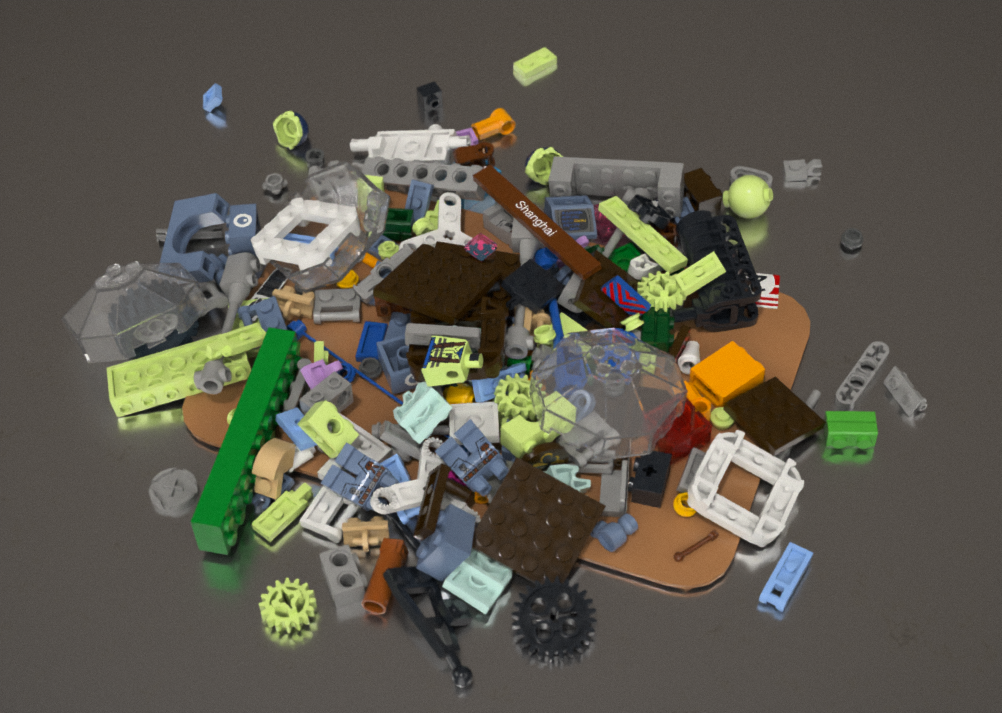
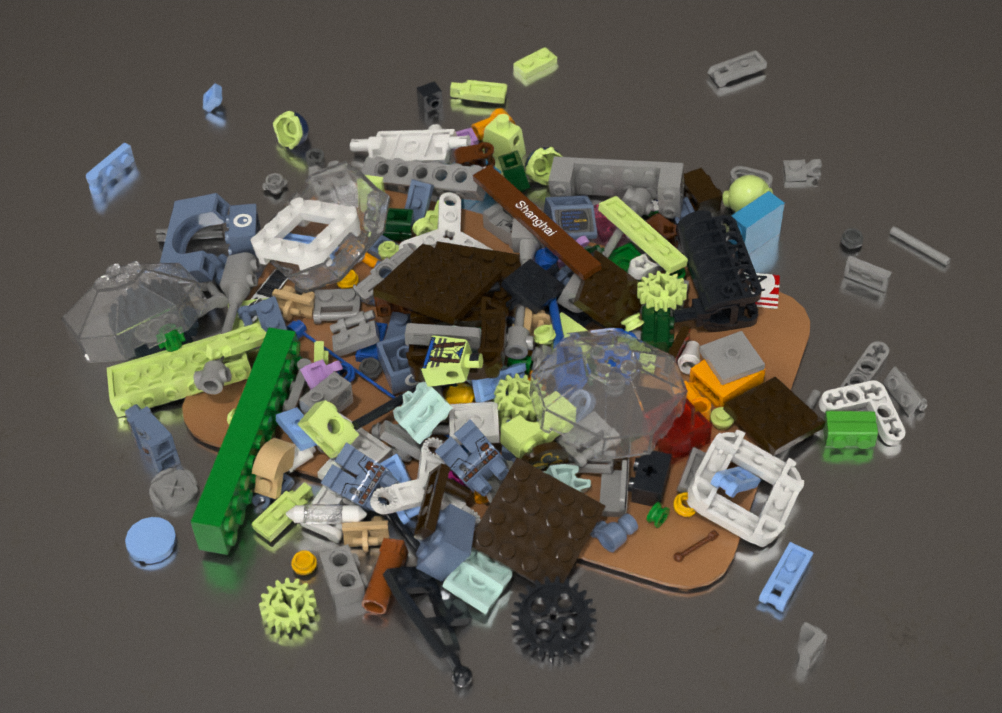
clear pink tile [465,233,497,262] -> none
blue tile [601,275,651,316] -> none
black plate [627,194,671,230] -> none
yellowish green plate [674,251,726,296] -> none
none -> light blue plate [86,142,135,195]
none -> sand blue hips [125,404,181,473]
none -> light blue tile [125,517,177,564]
none -> green gear [155,323,186,352]
none -> piece [286,504,367,524]
none -> yellow plate [291,550,317,575]
none -> light grey plate [330,309,380,357]
none -> black bar [352,386,416,430]
none -> yellowish green hinge [450,80,507,104]
none -> yellowish green torso [483,114,526,158]
none -> dark green brick [498,150,530,193]
none -> green bush [646,502,670,528]
none -> light grey plate [699,331,765,385]
none -> light grey plate [708,50,767,87]
none -> light blue plate [711,466,761,498]
none -> dark azure brick [728,191,785,255]
none -> light grey bracket [798,622,828,671]
none -> white beam [818,381,906,446]
none -> light grey tile [844,256,892,292]
none -> light grey bar [890,226,951,266]

